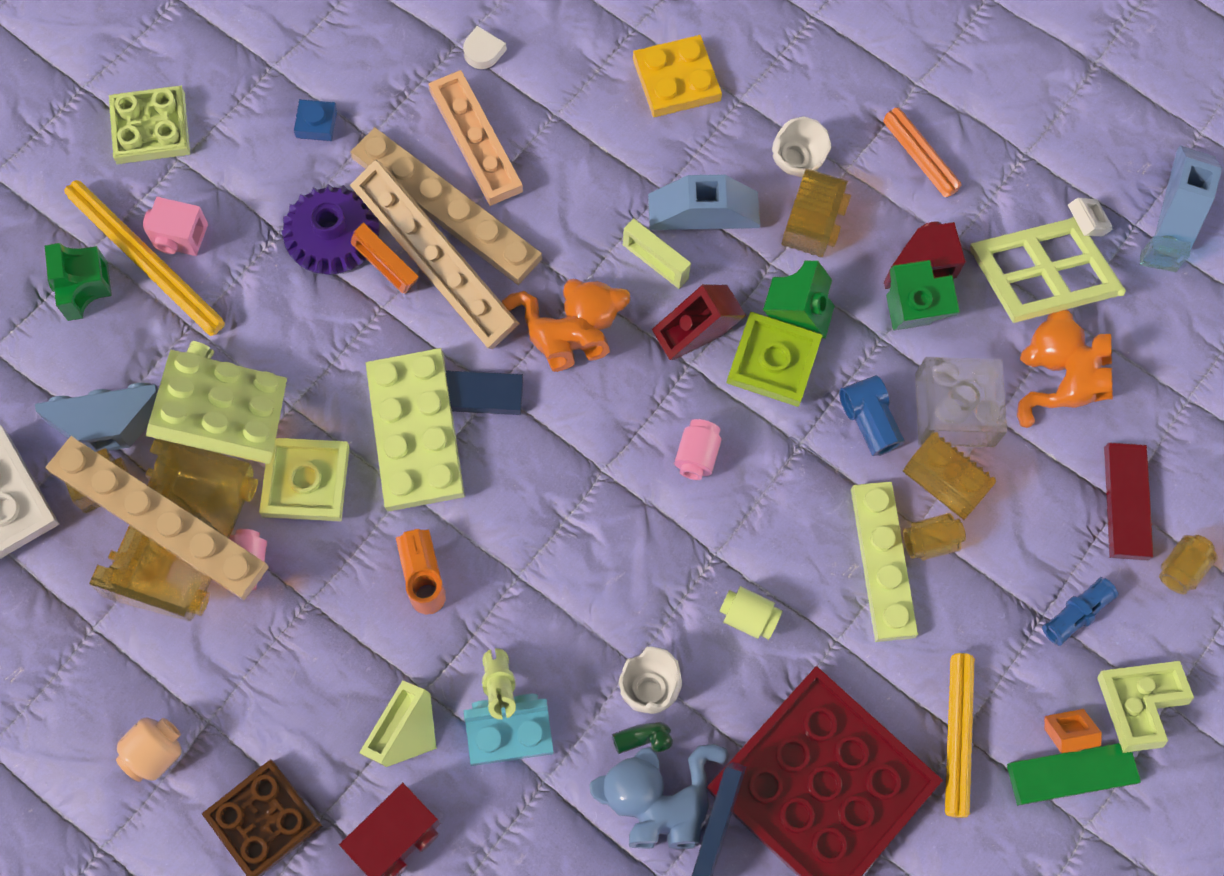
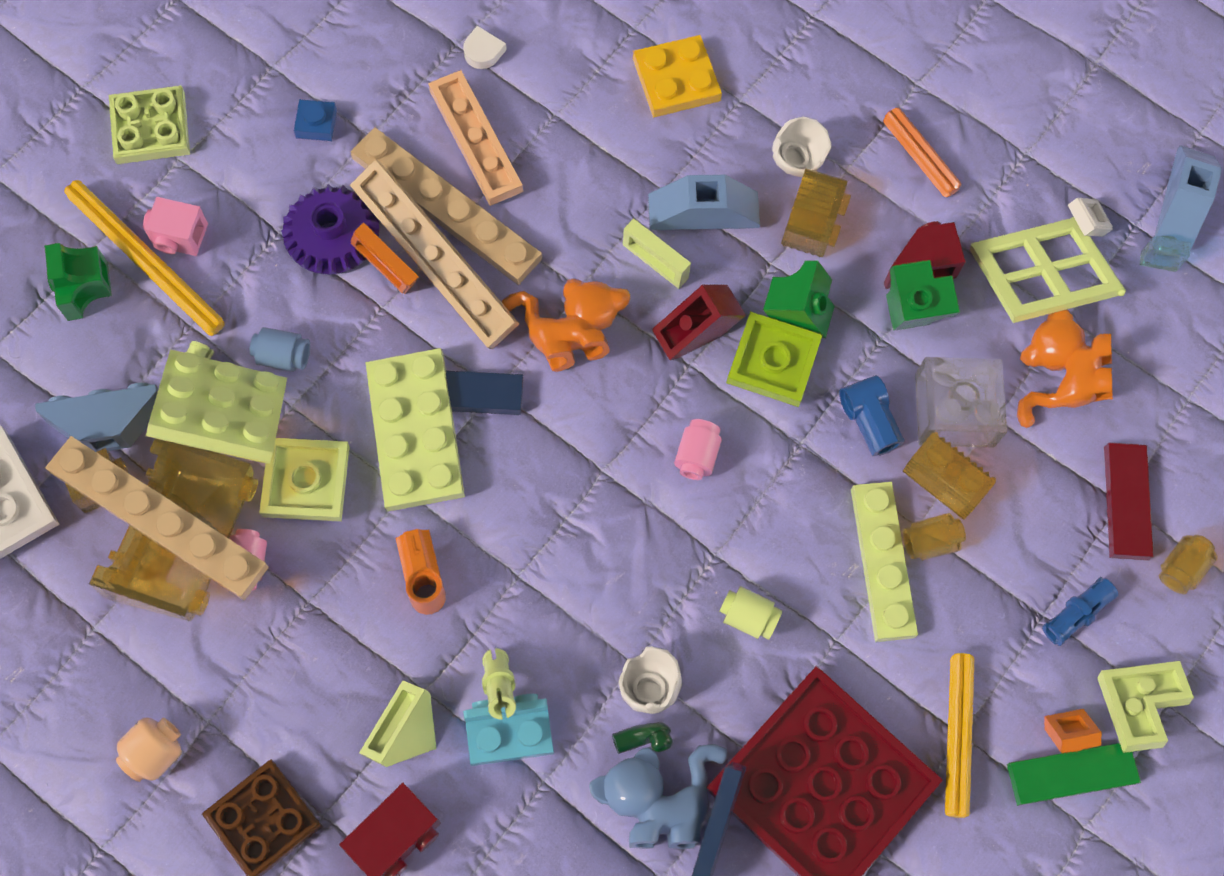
none -> medium blue brick [250,327,310,372]

